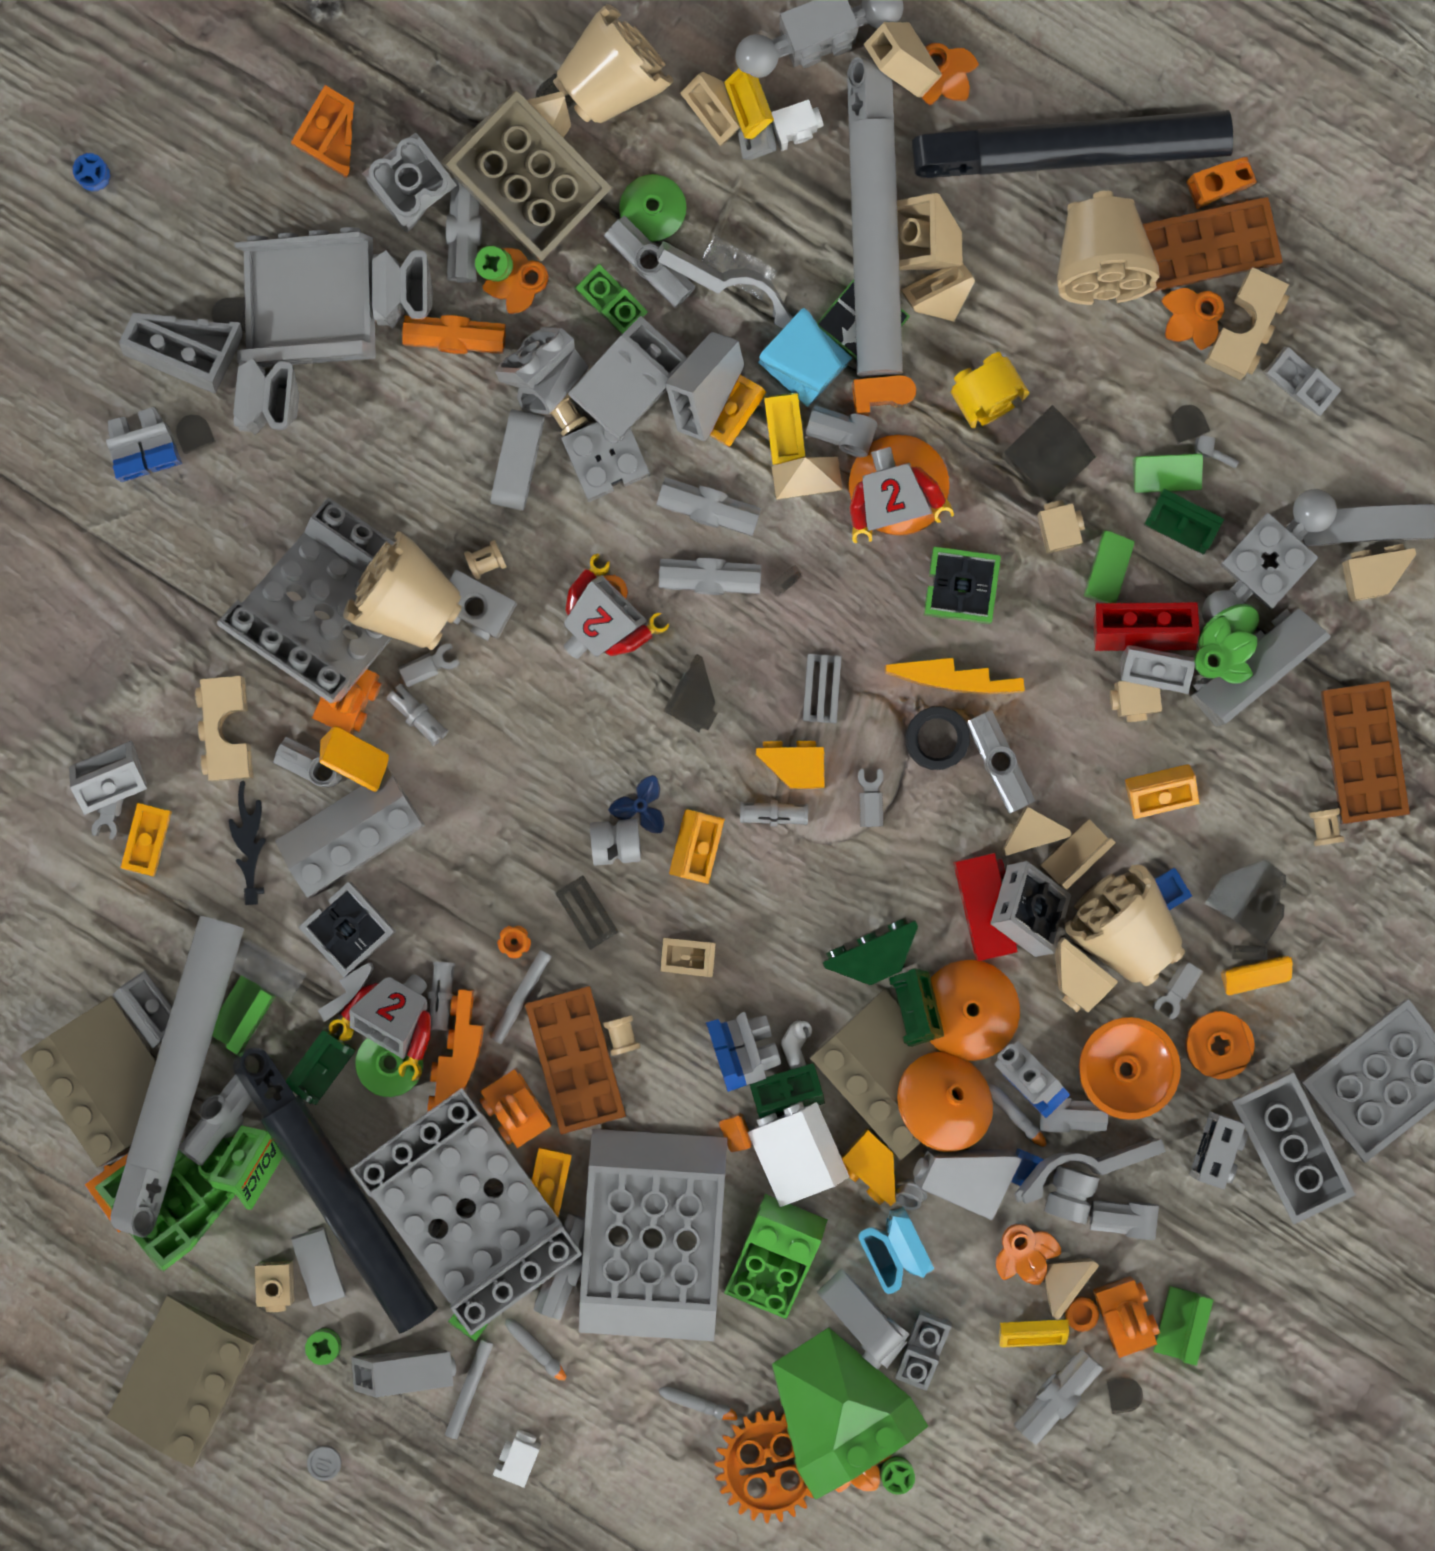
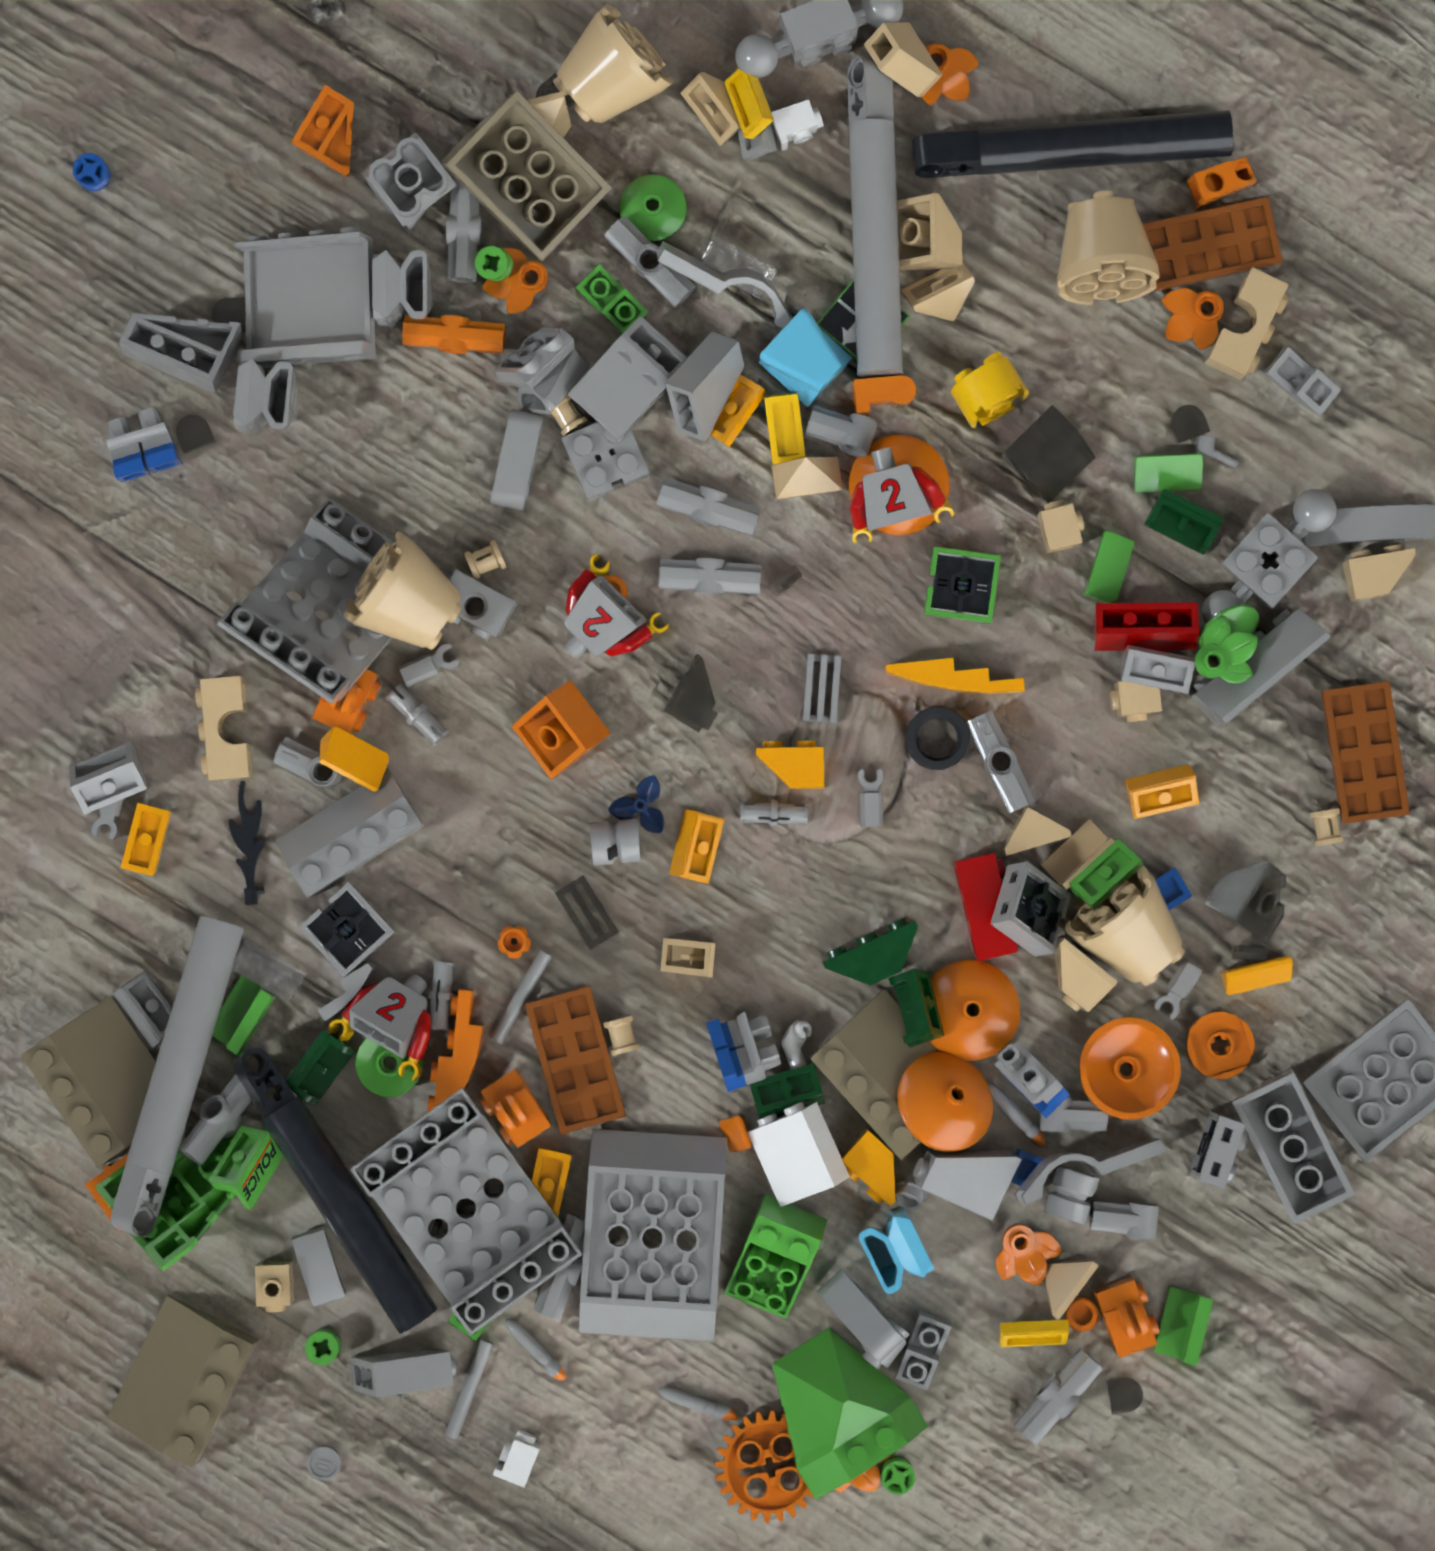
none -> orange slope [511,680,611,780]
none -> bright green panel [1069,838,1143,910]

